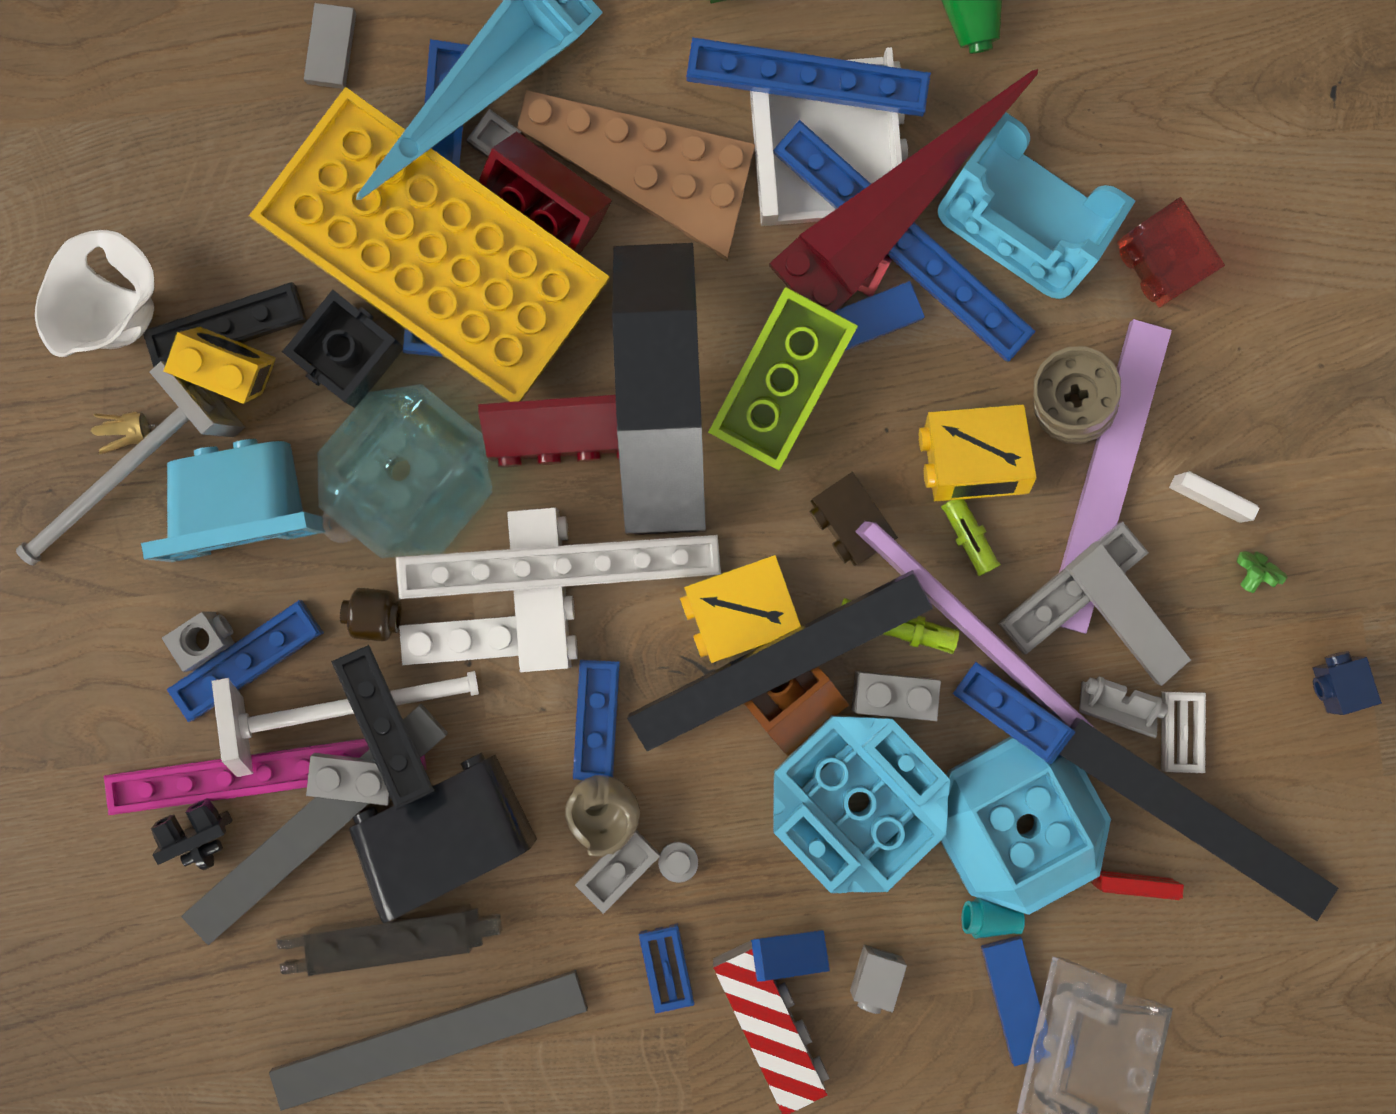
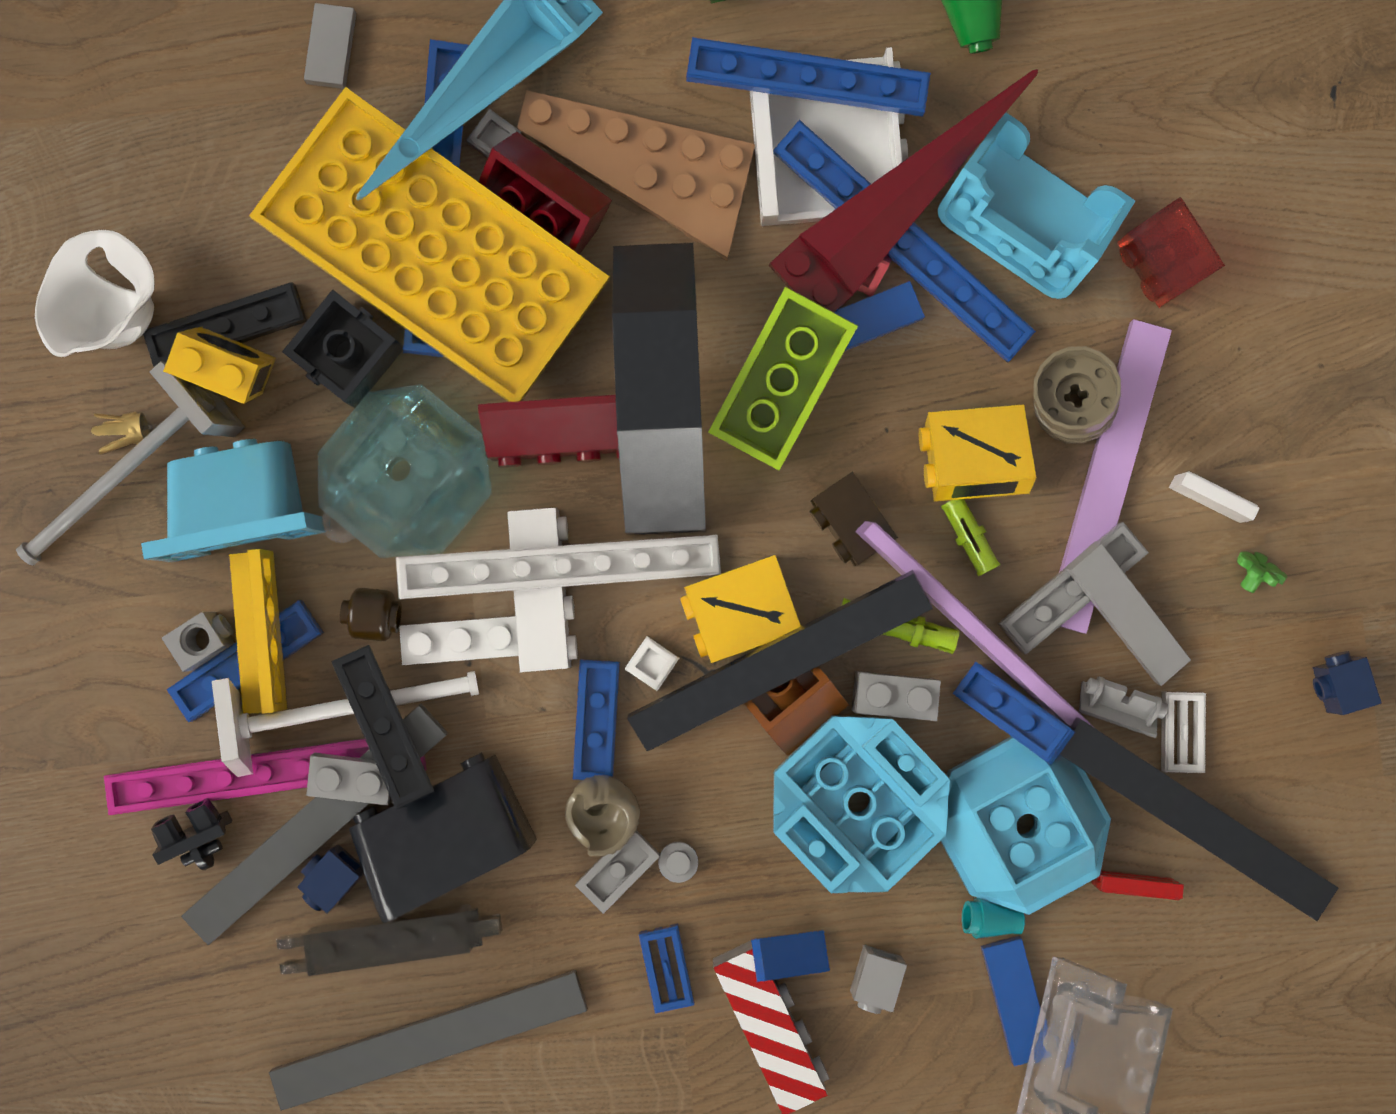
none -> yellow fence [229,549,287,714]
none -> dark blue brick [297,844,364,914]
none -> white tile [625,636,679,691]

